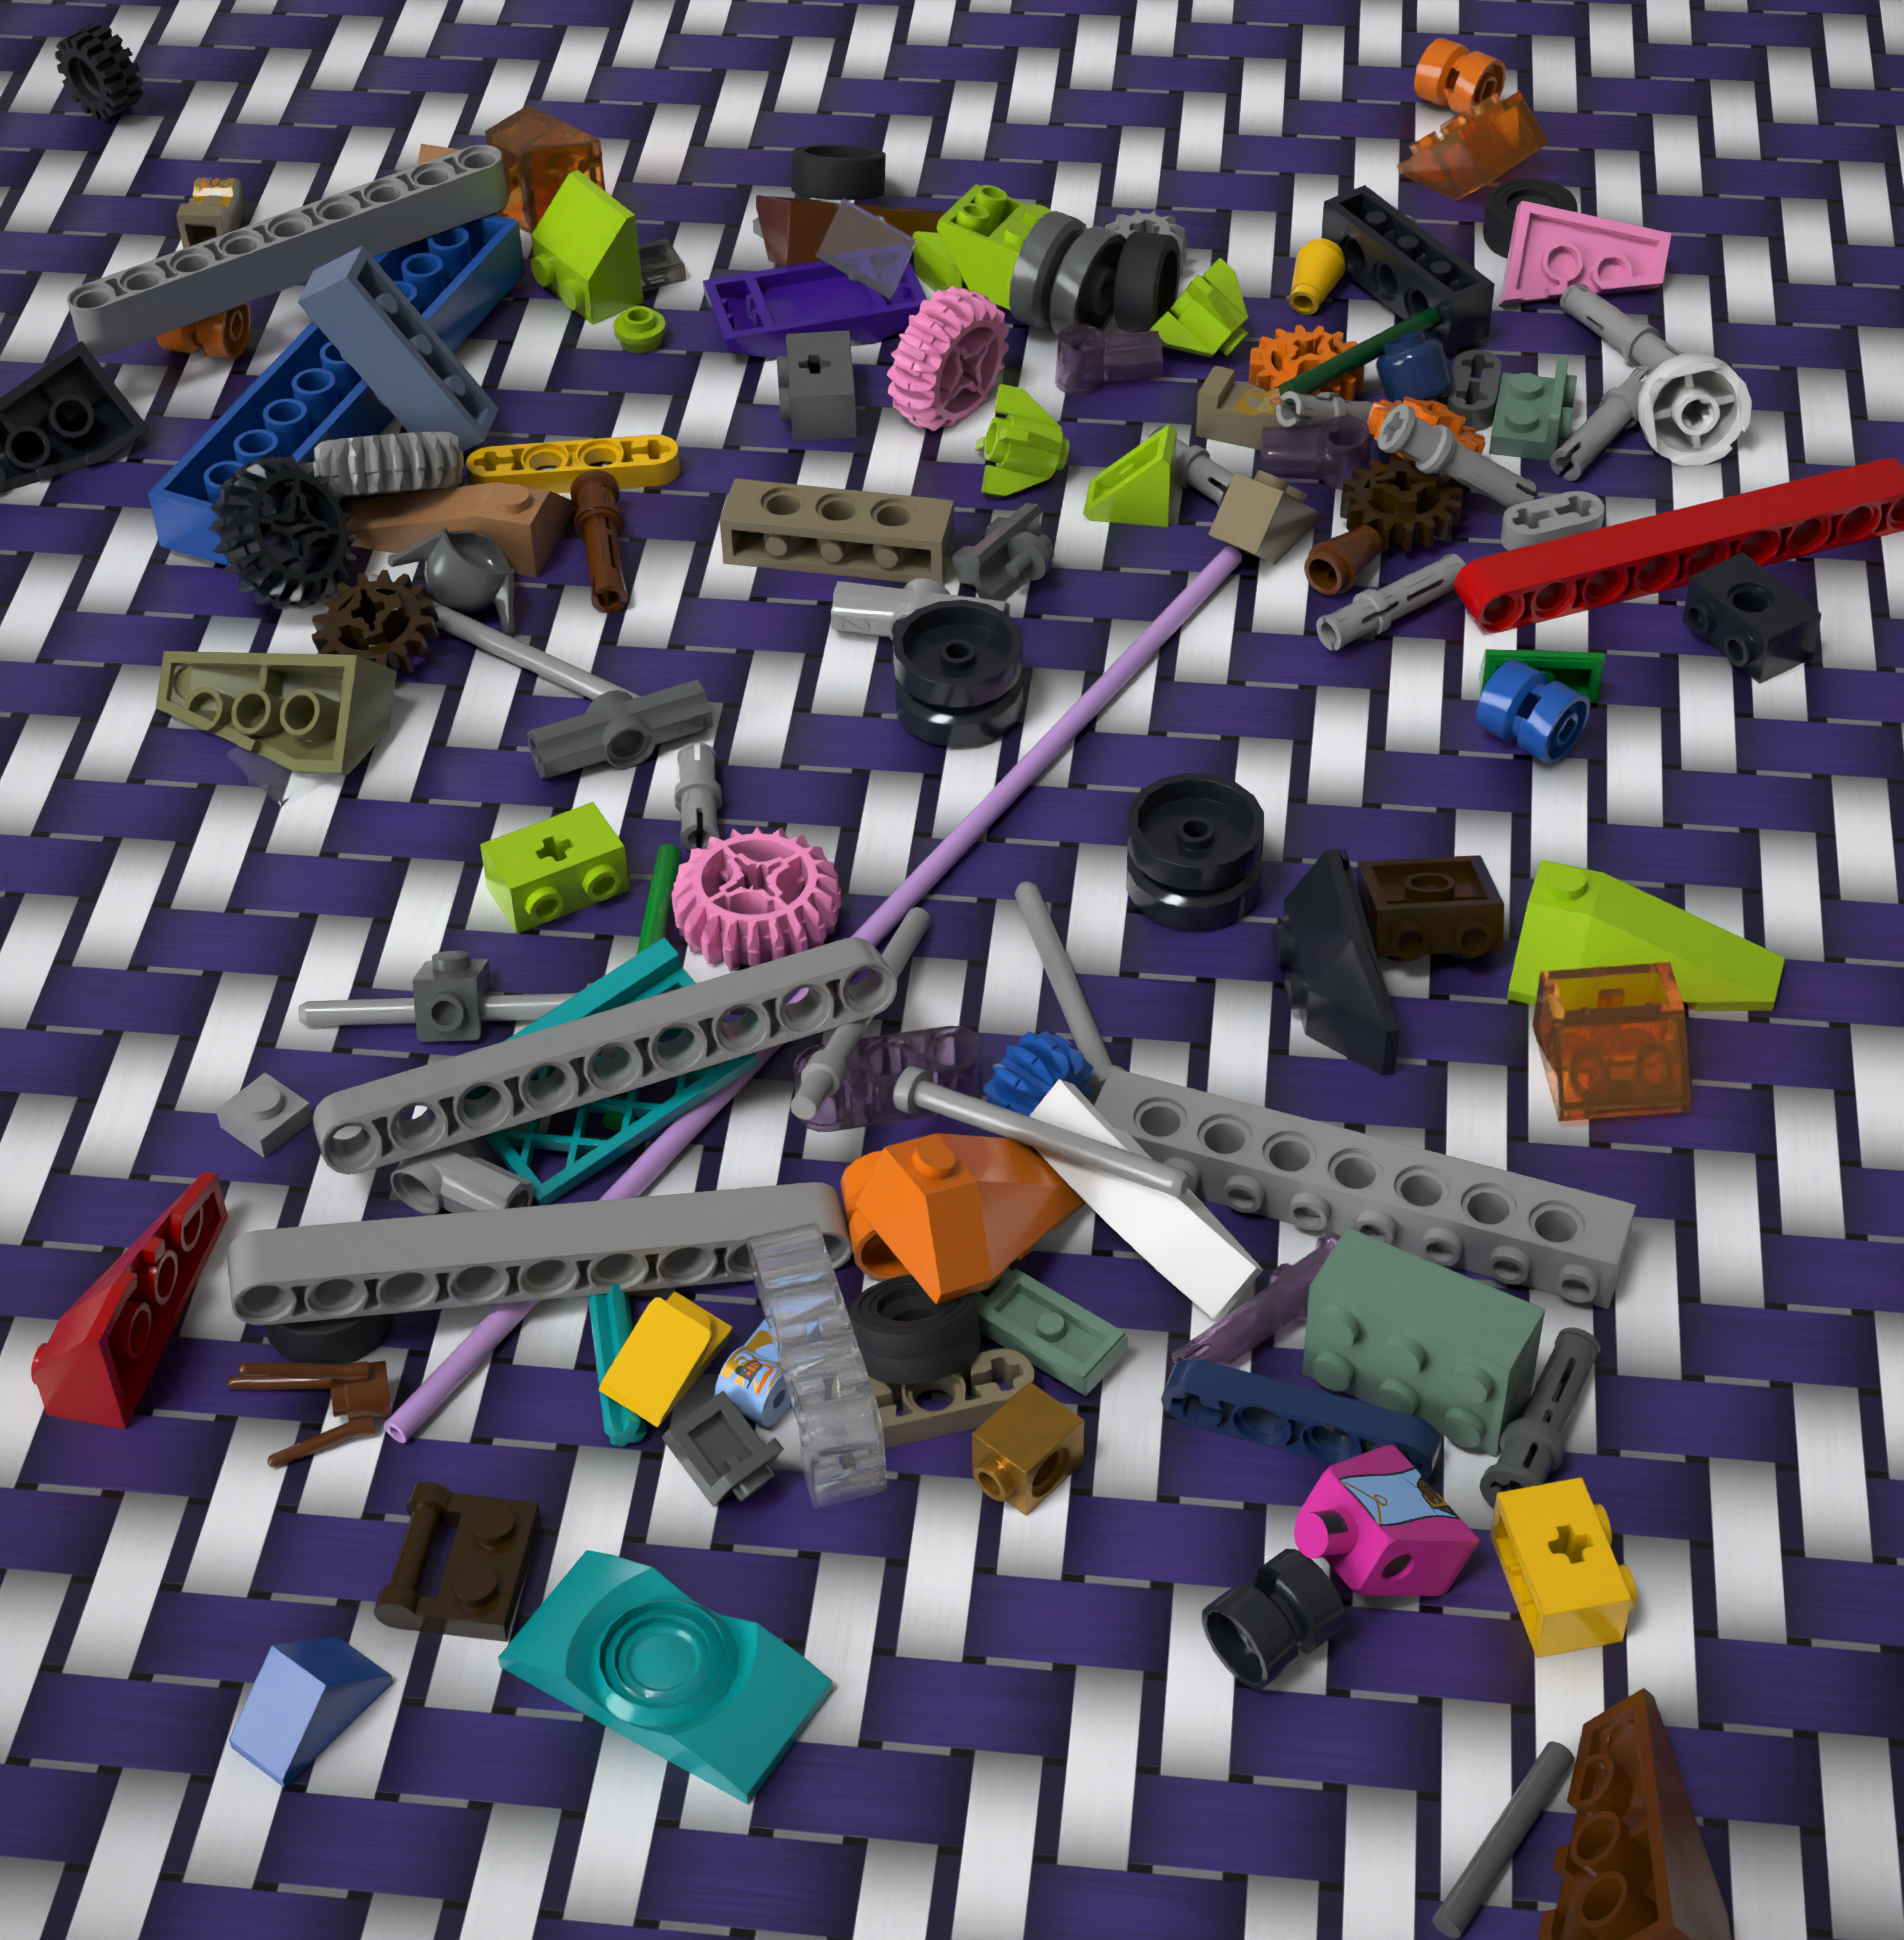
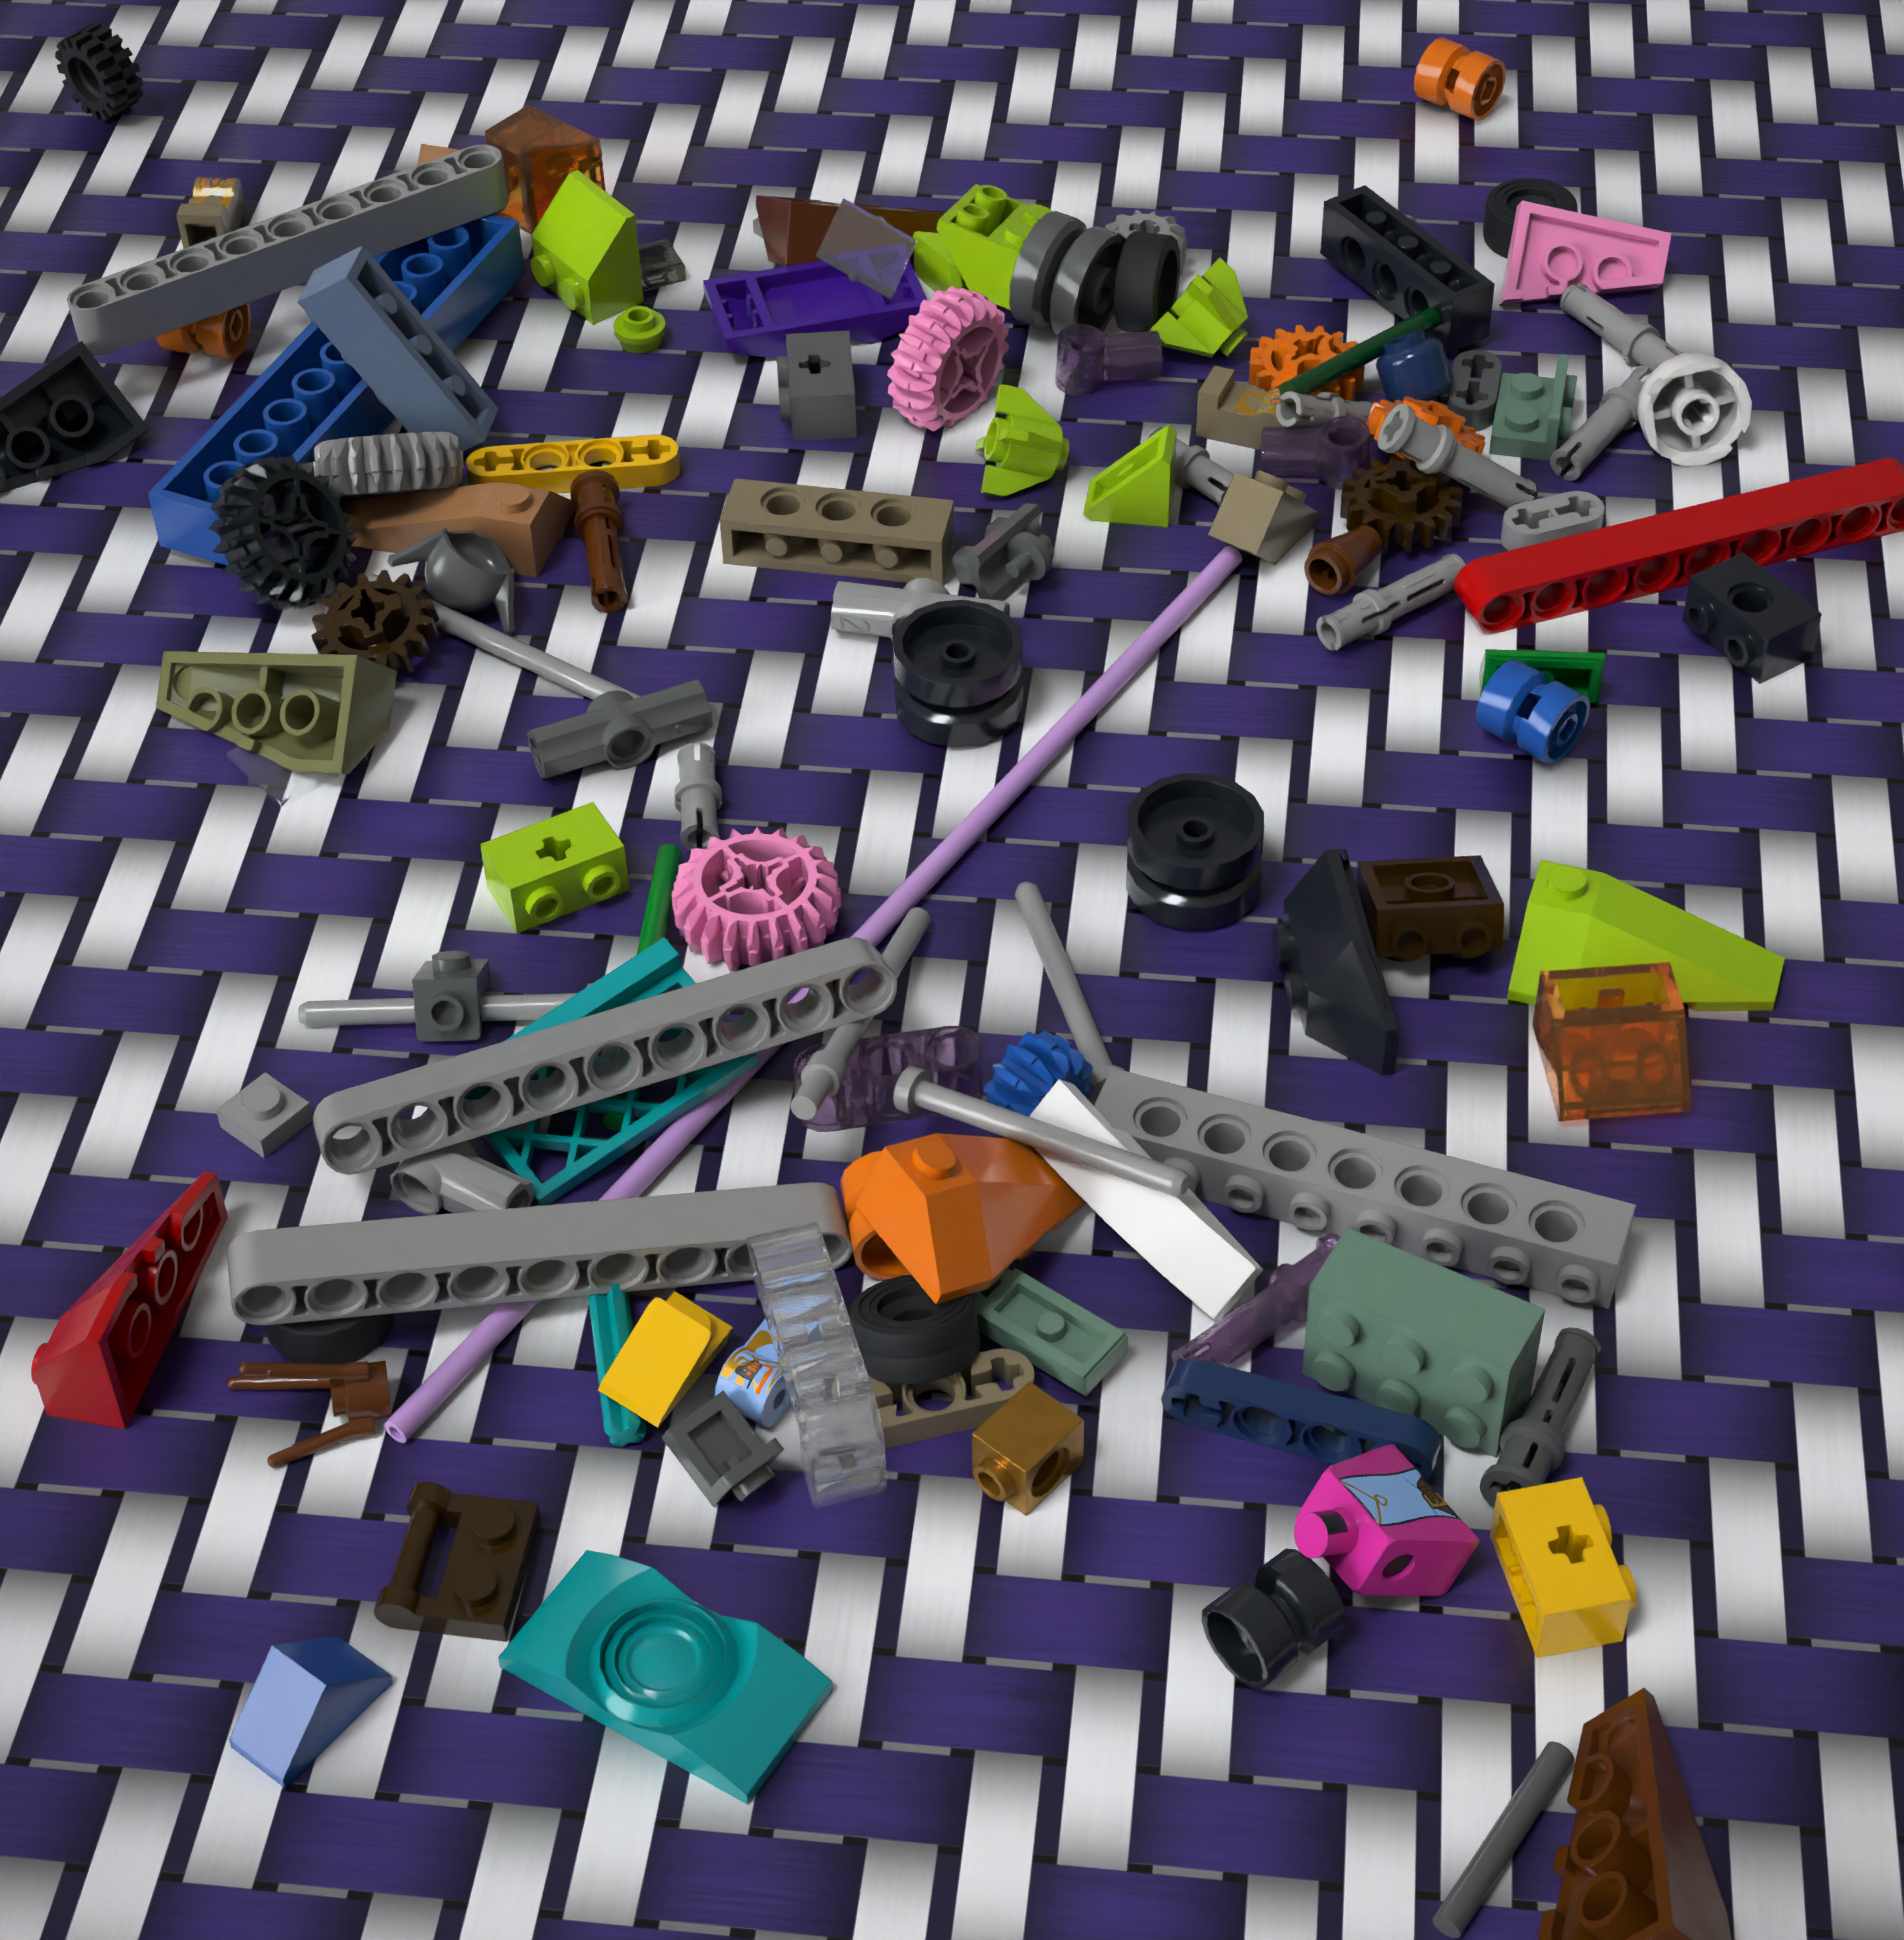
black tyre [791,144,886,200] -> none
yellow cone [1289,238,1346,315] -> none
clear orange slope [1396,91,1549,201] -> none

